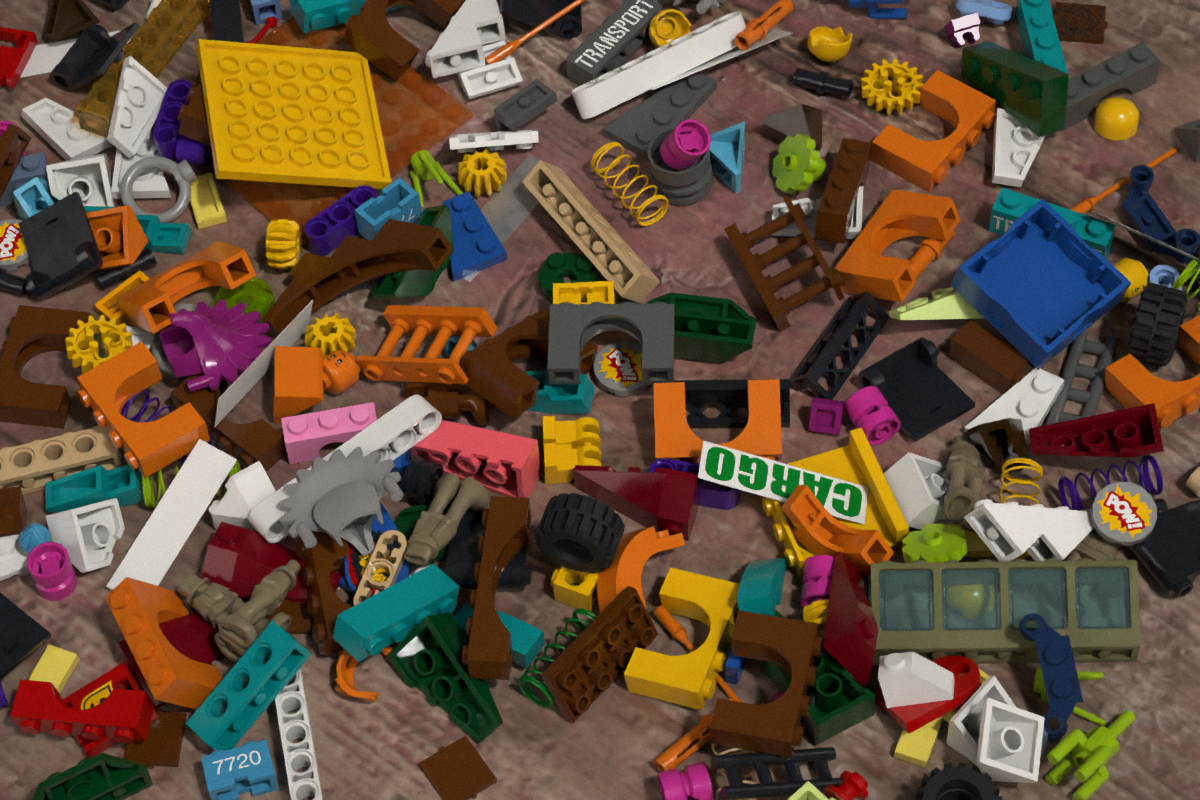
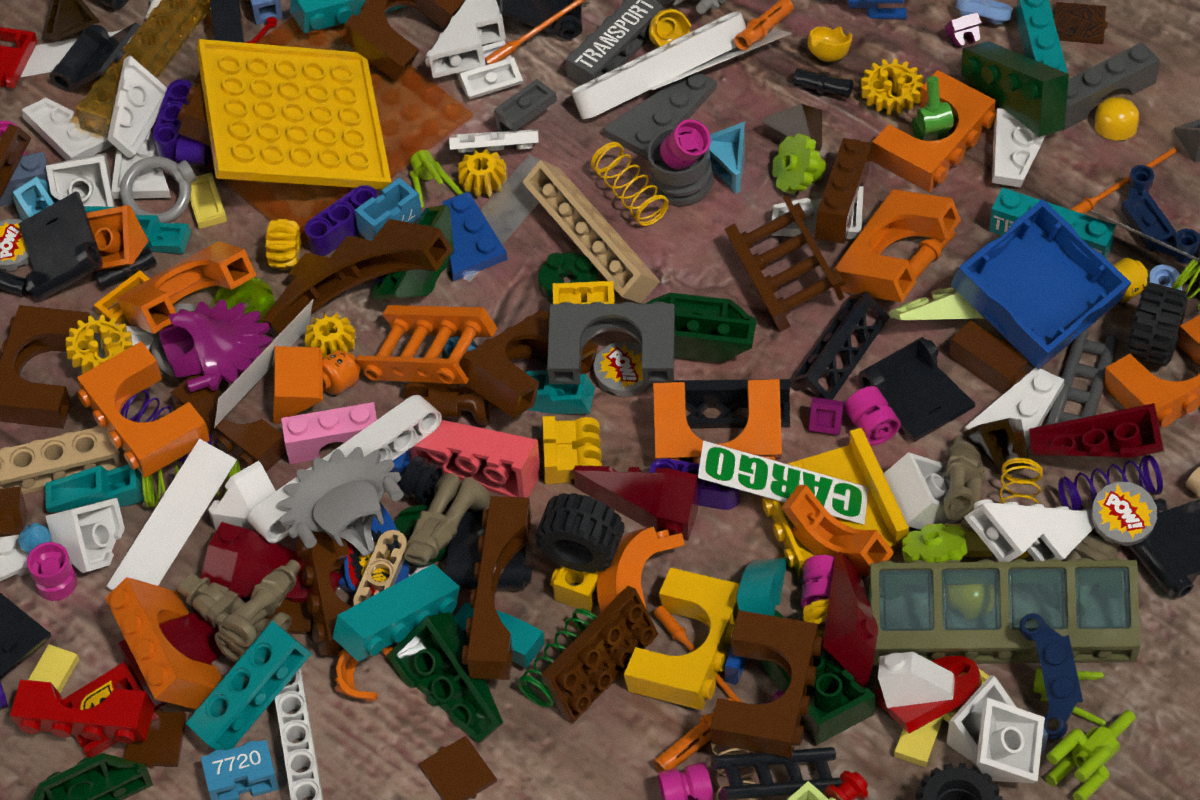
none -> bright green beam [912,76,954,141]

